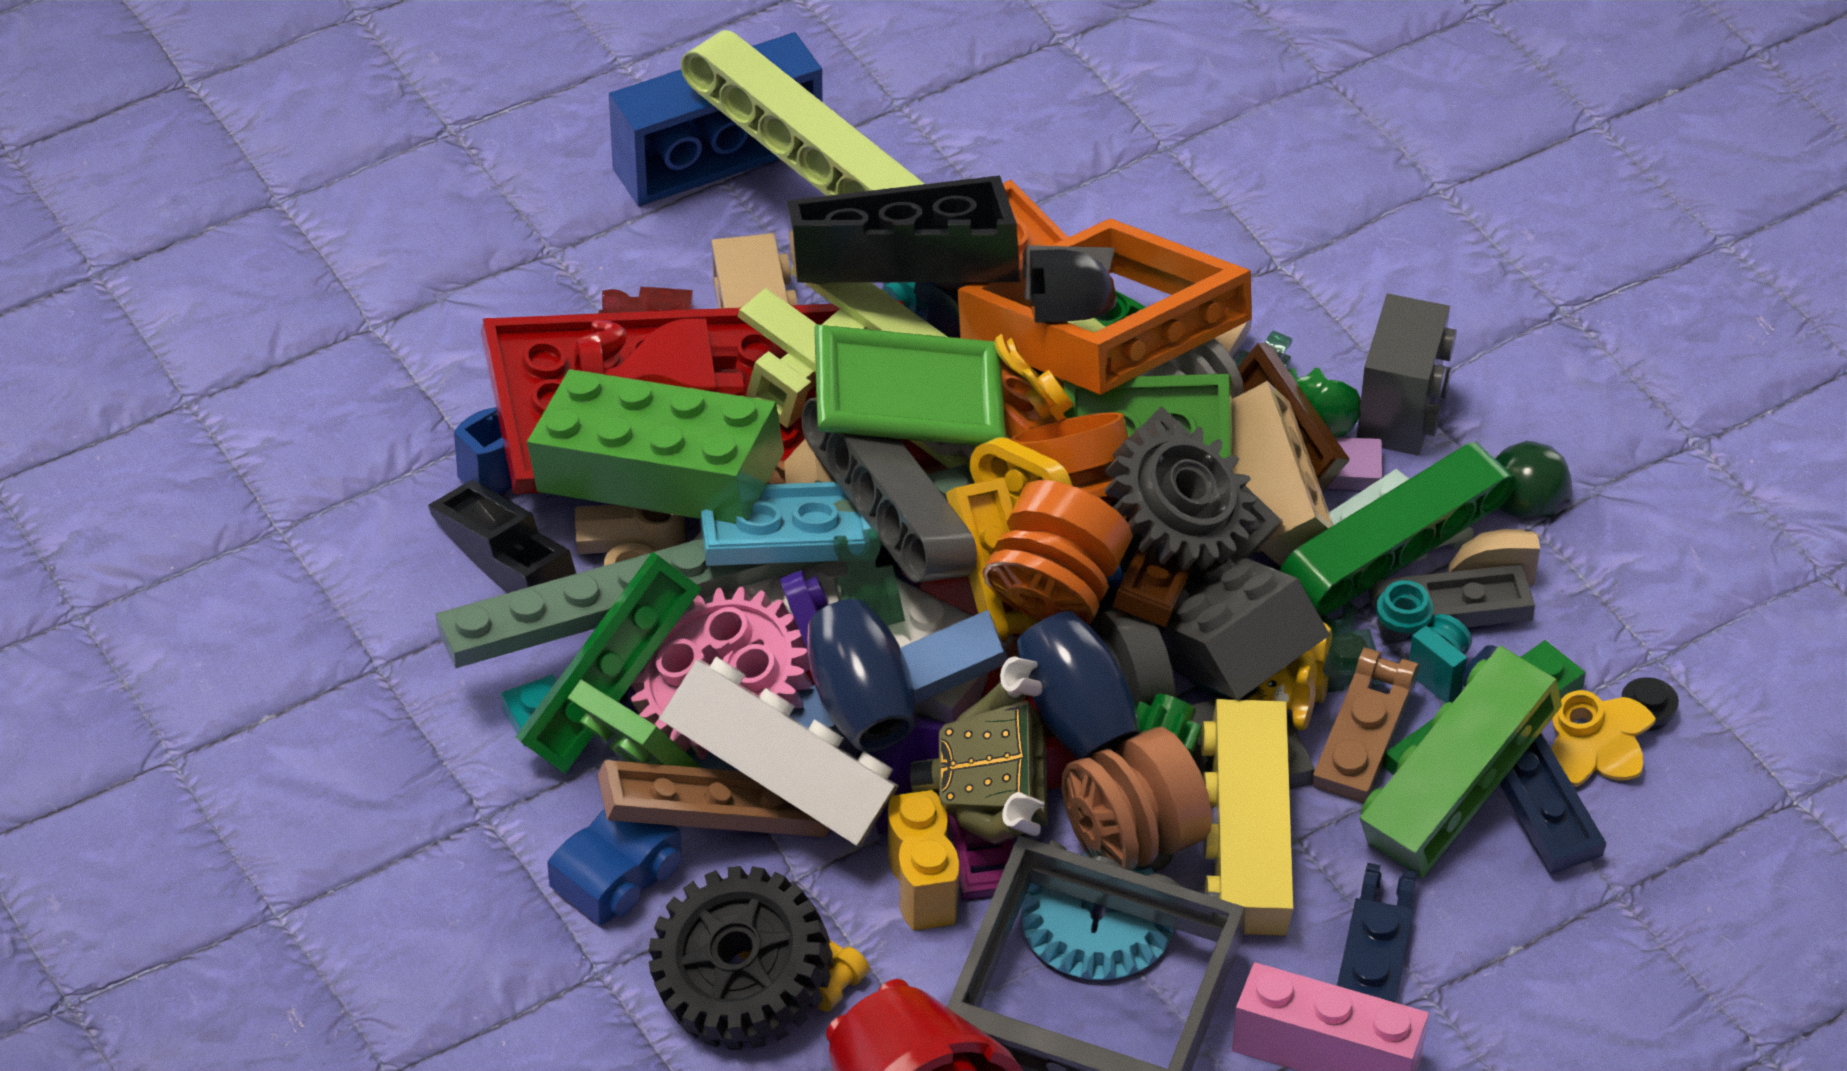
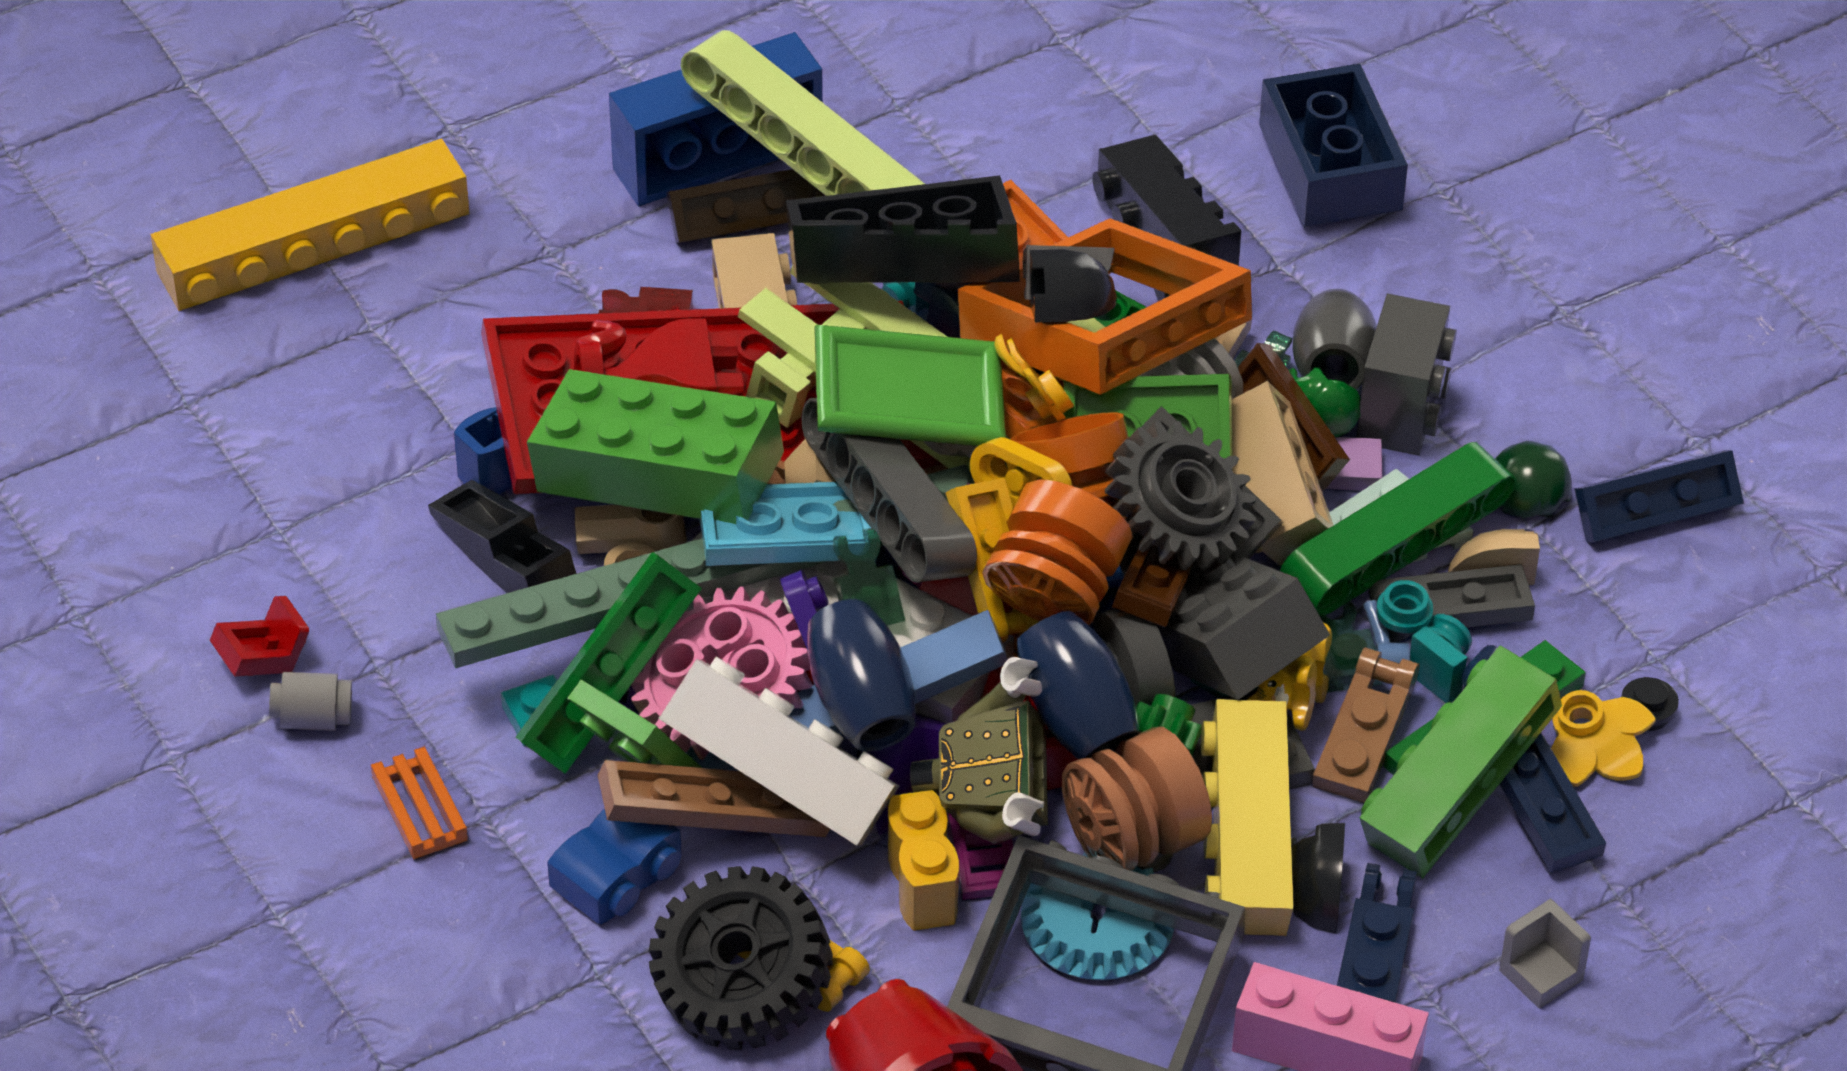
none -> yellow brick [150,139,470,311]
none -> red bracket [209,596,309,677]
none -> light grey brick [269,672,352,731]
none -> orange tile [371,746,468,860]
none -> dark brown plate [666,169,826,243]
none -> black wedge [1092,134,1242,301]
none -> dark blue brick [1259,63,1408,227]
none -> black brick [1291,823,1345,933]
none -> dark grey piece [1292,289,1377,389]
none -> medium blue hand [1363,600,1410,663]
none -> light grey panel [1499,899,1591,1009]
none -> dark blue plate [1574,450,1744,542]

